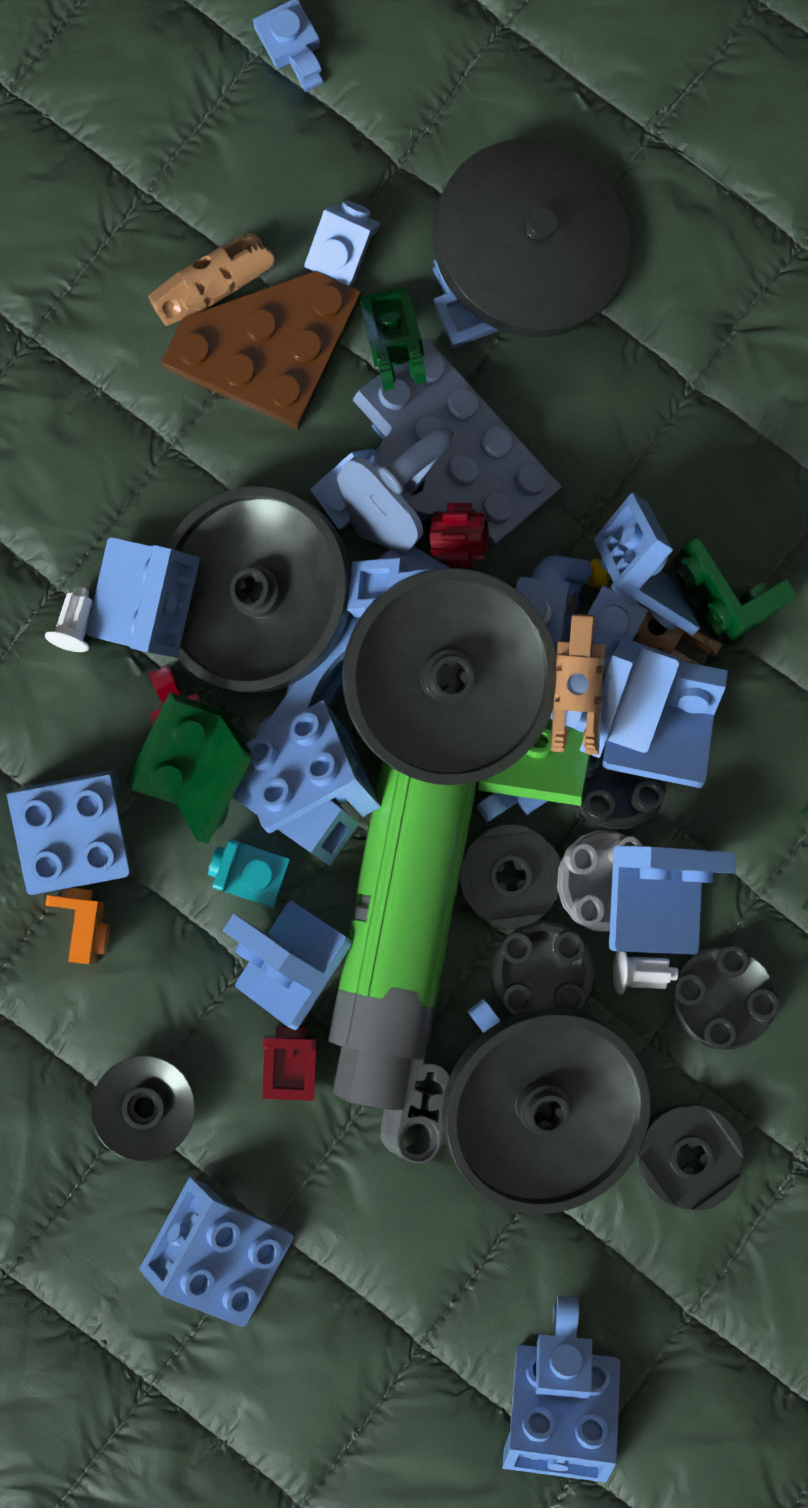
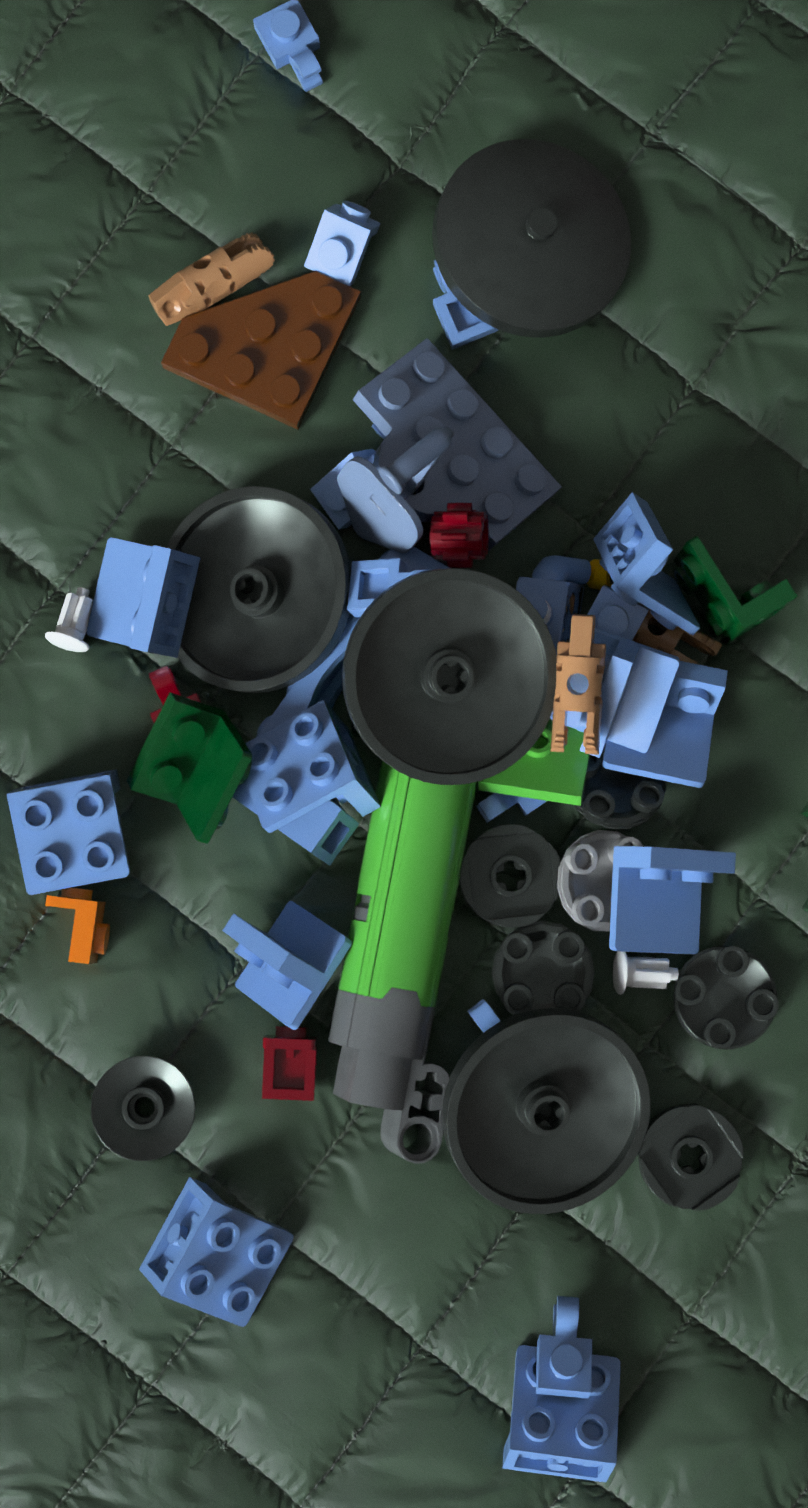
teal bracket [208,839,291,908] -> none
dark green hinge [359,286,427,391] -> none

